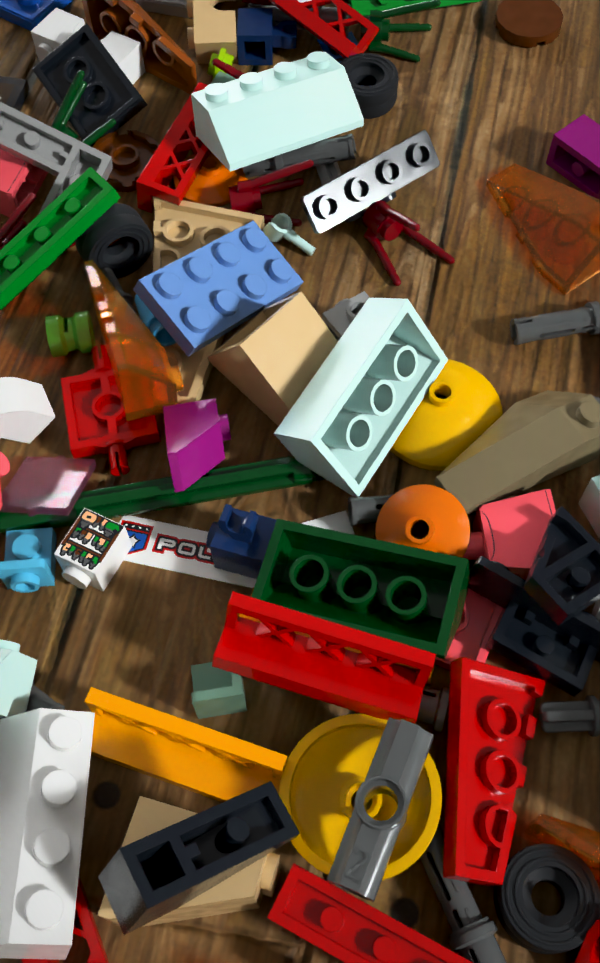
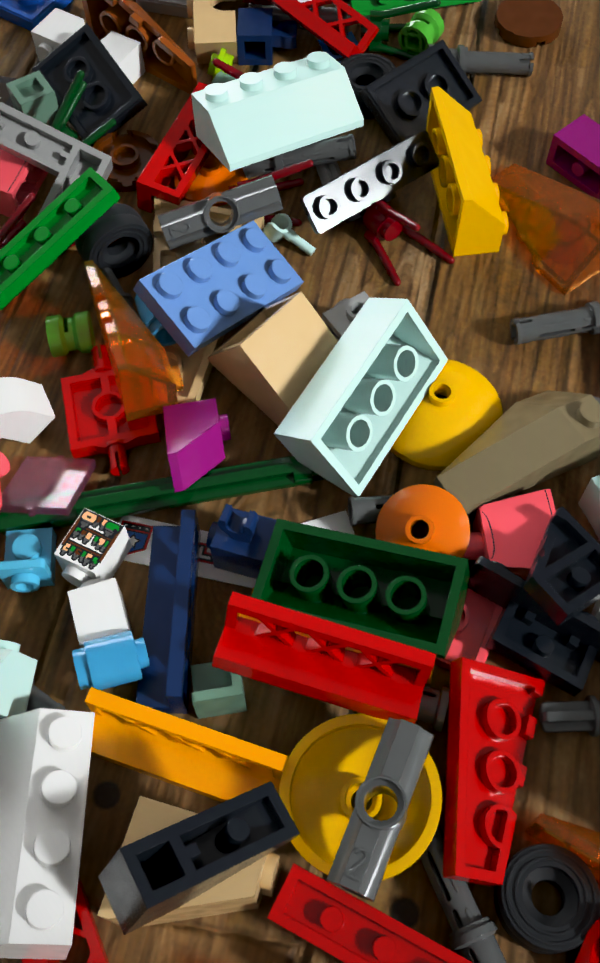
none -> sand green panel [6,70,59,126]
none -> white brick [67,577,134,648]
none -> dark azure brick [72,630,150,690]
none -> dark blue fence [136,509,201,714]
none -> dark grey piece [157,174,283,250]
none -> black tile [359,40,482,146]
none -> bright green wheel [398,8,444,55]
none -> yellow slope [426,86,509,257]
none -> dark grey pin [427,44,534,77]

